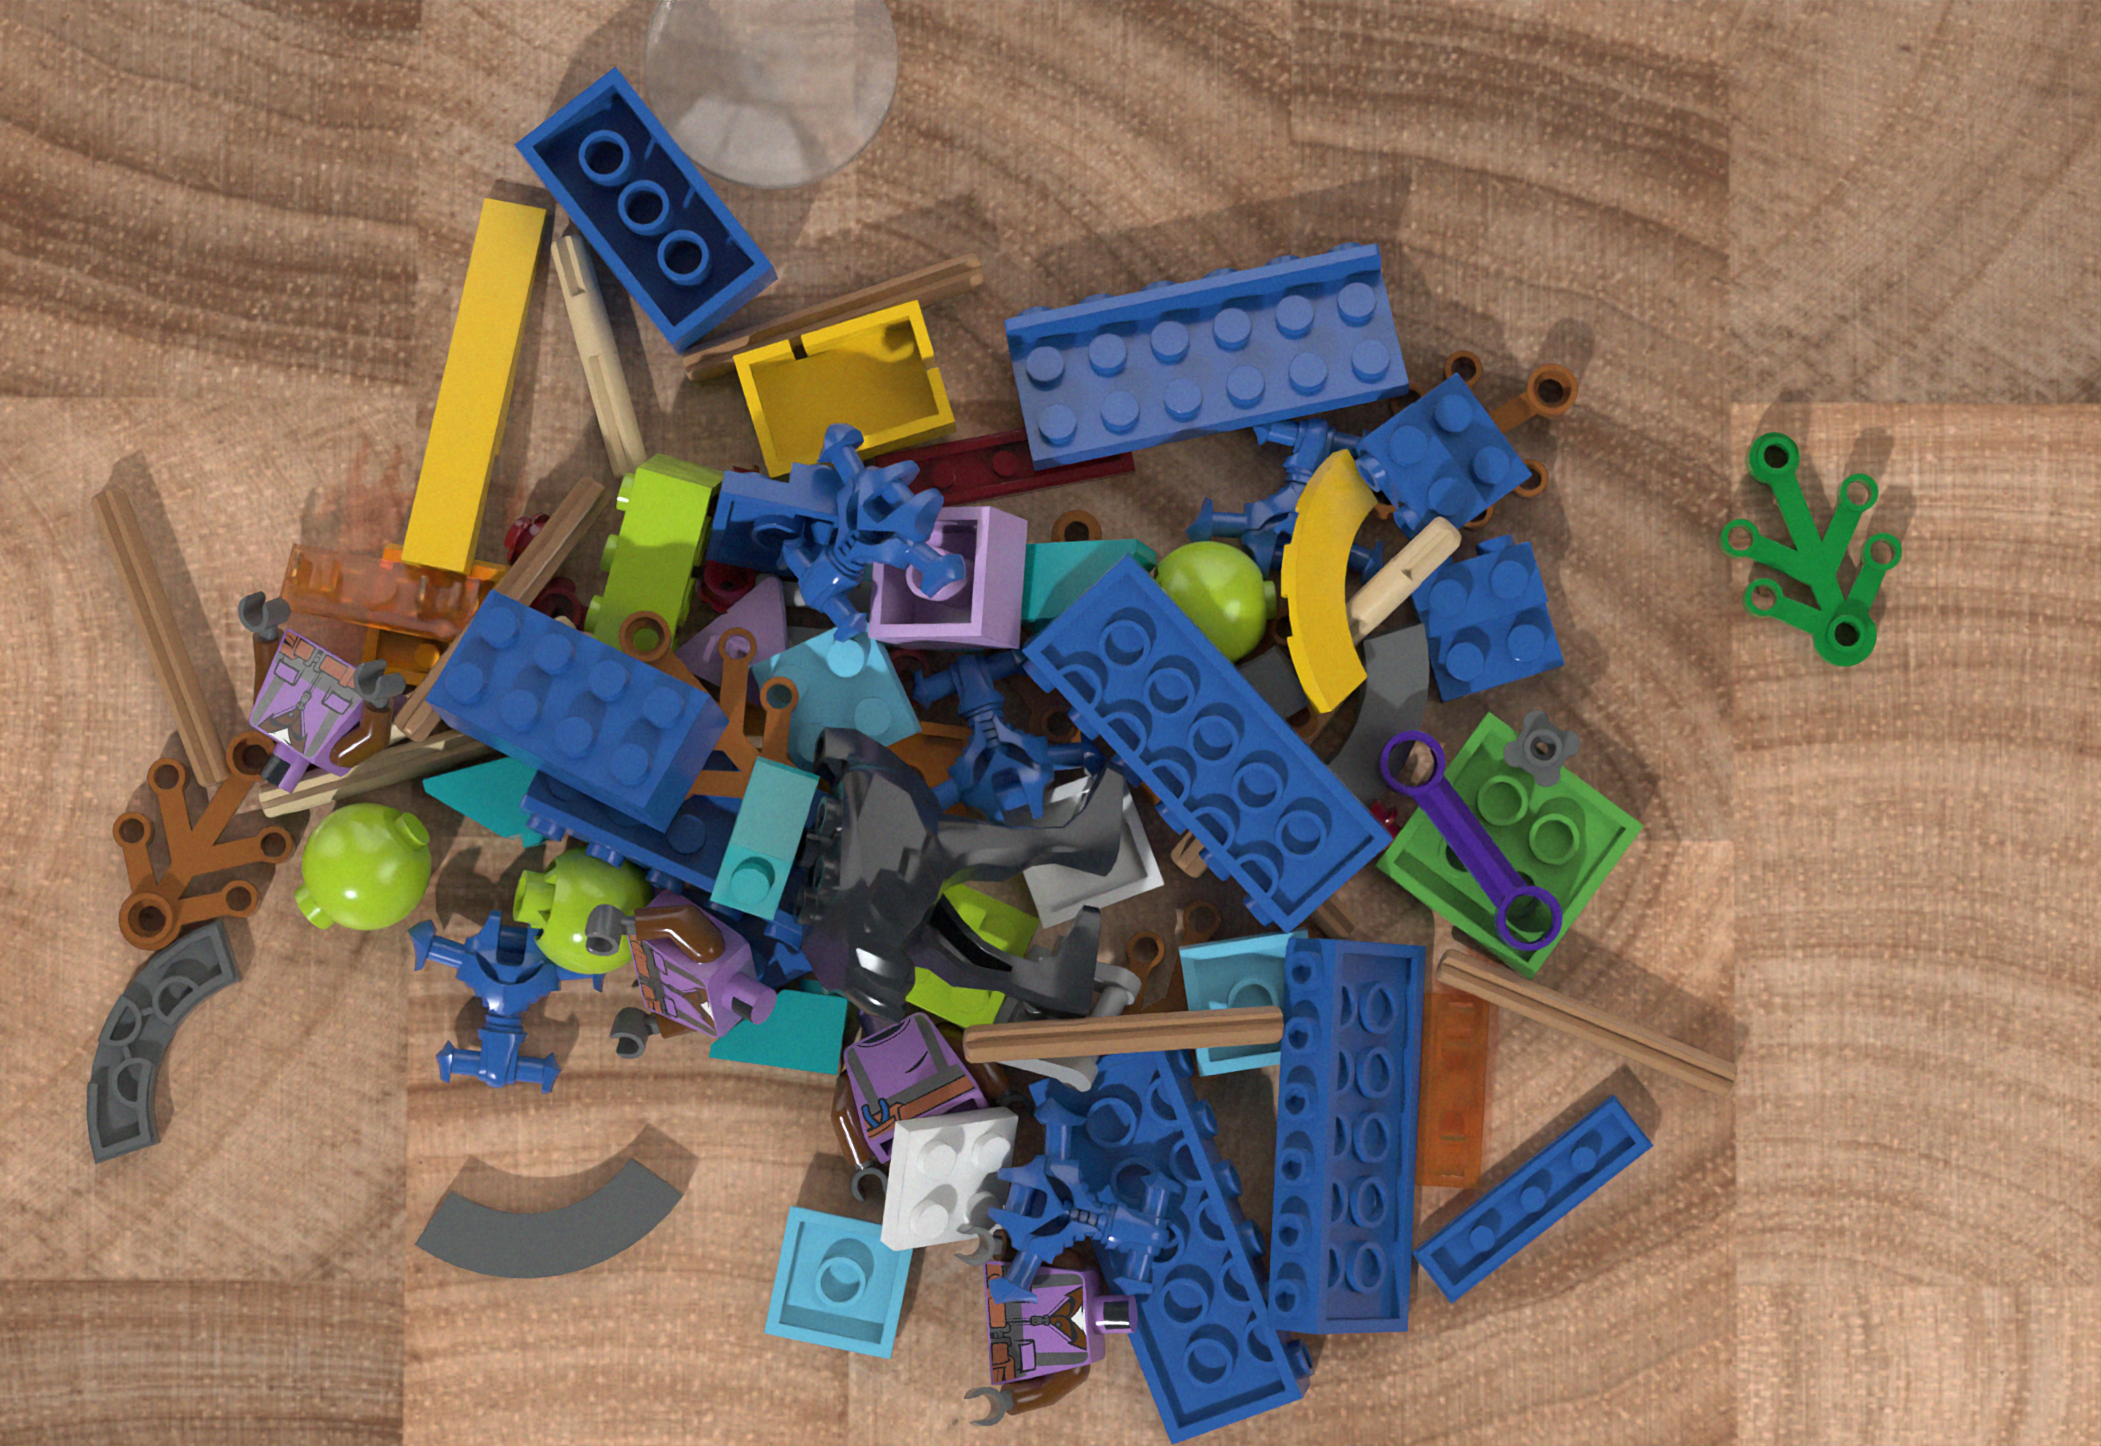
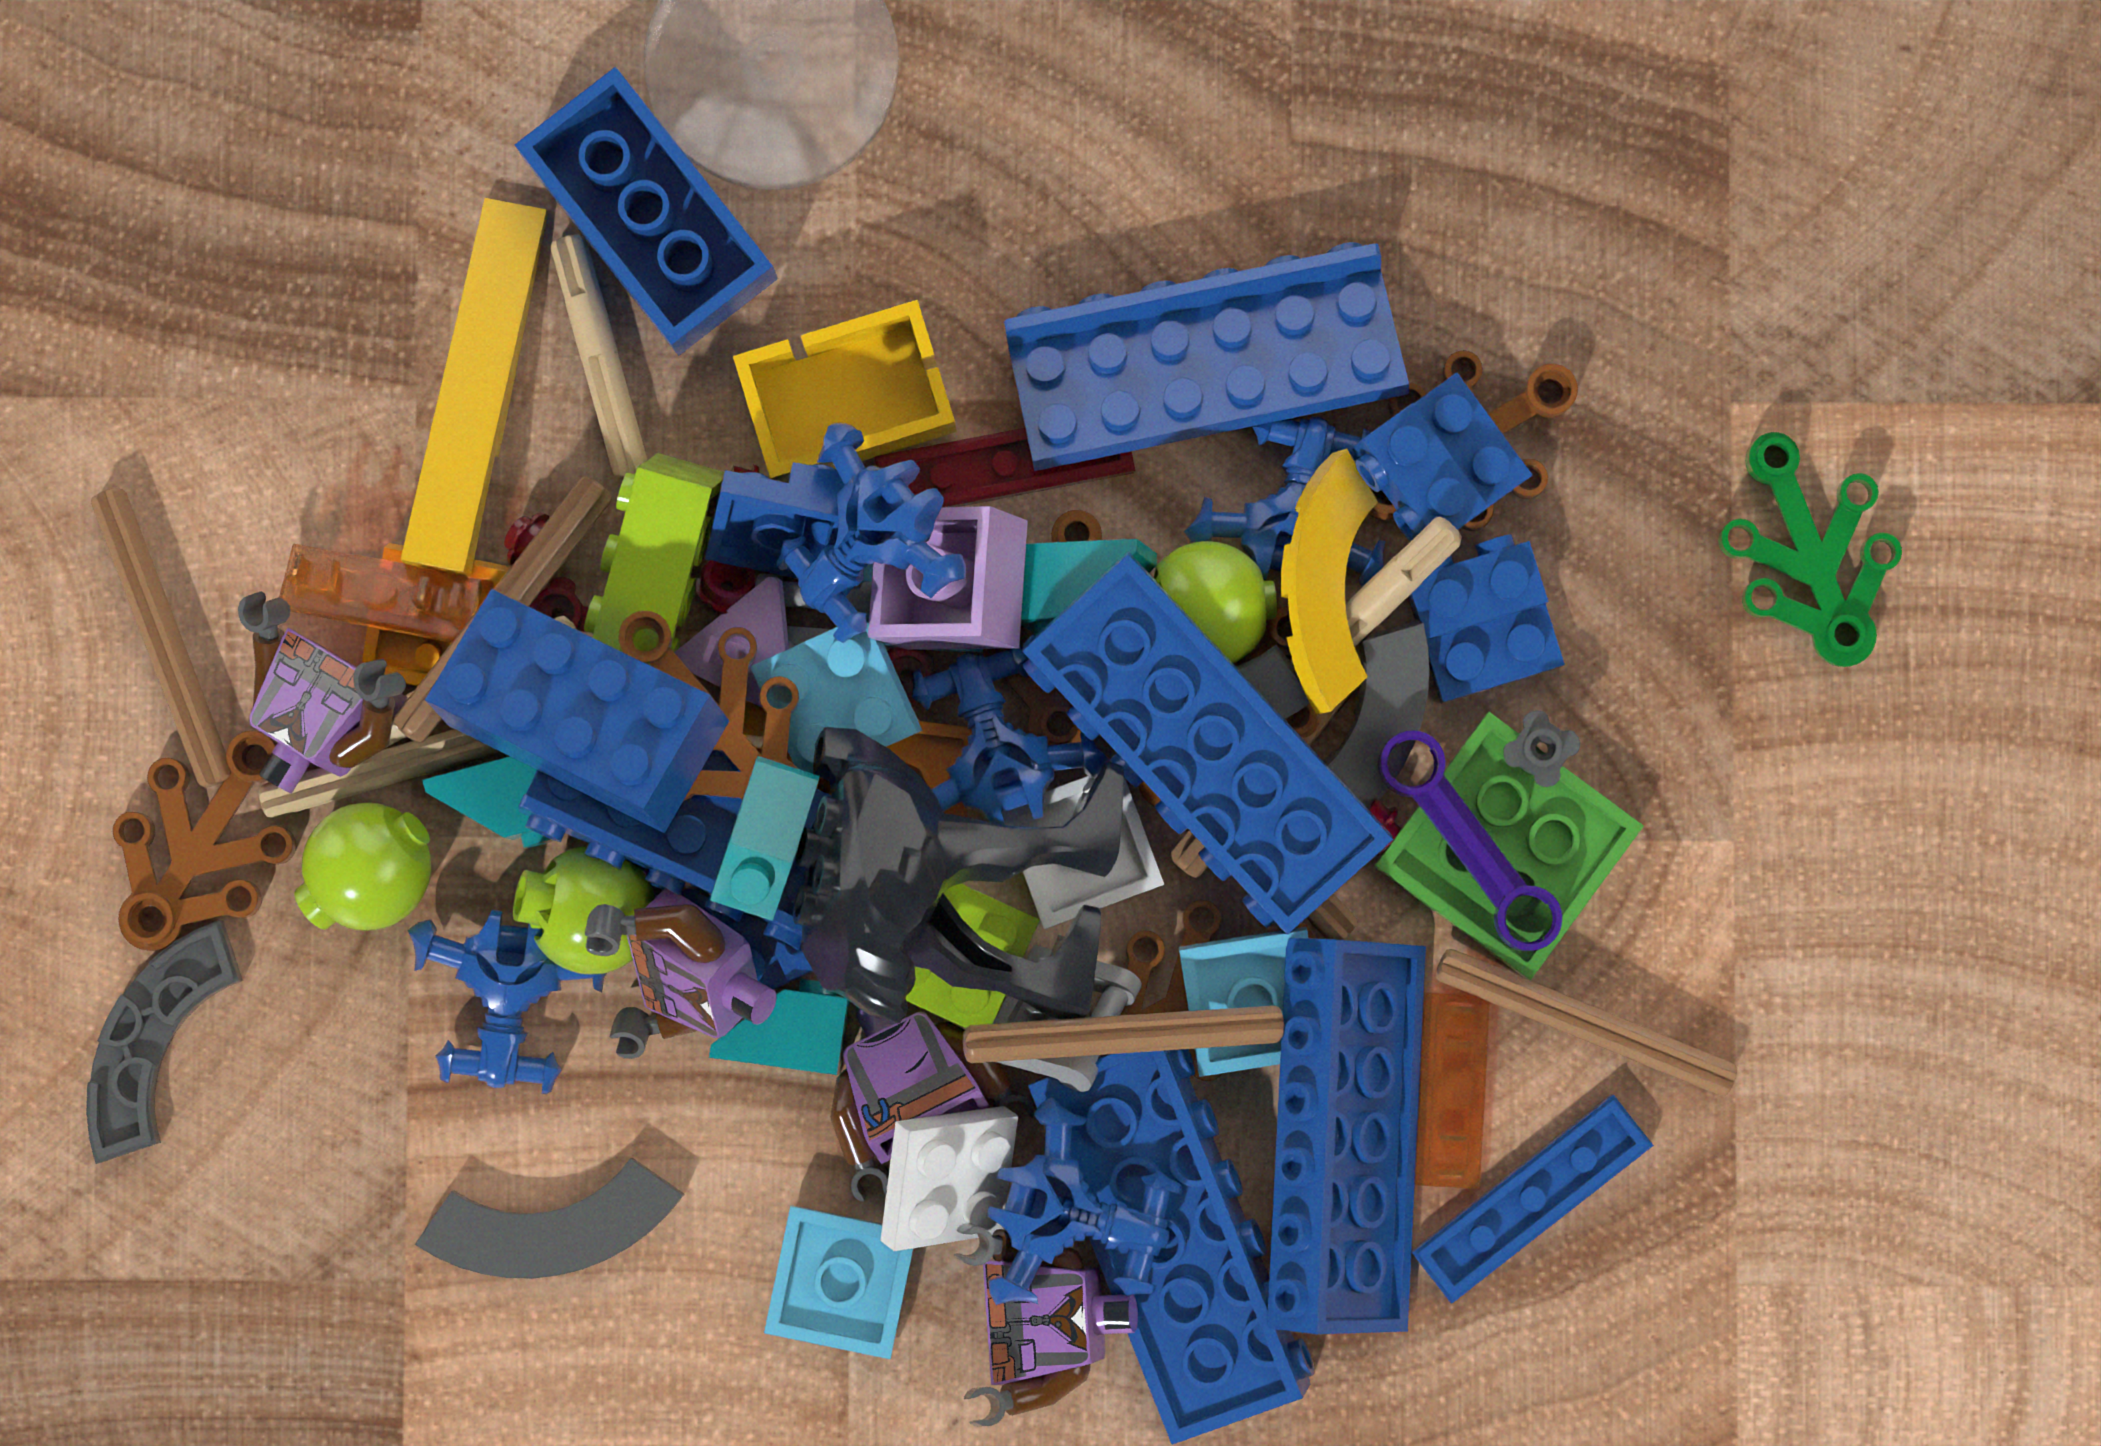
medium nougat axle [681,253,985,384] -> none

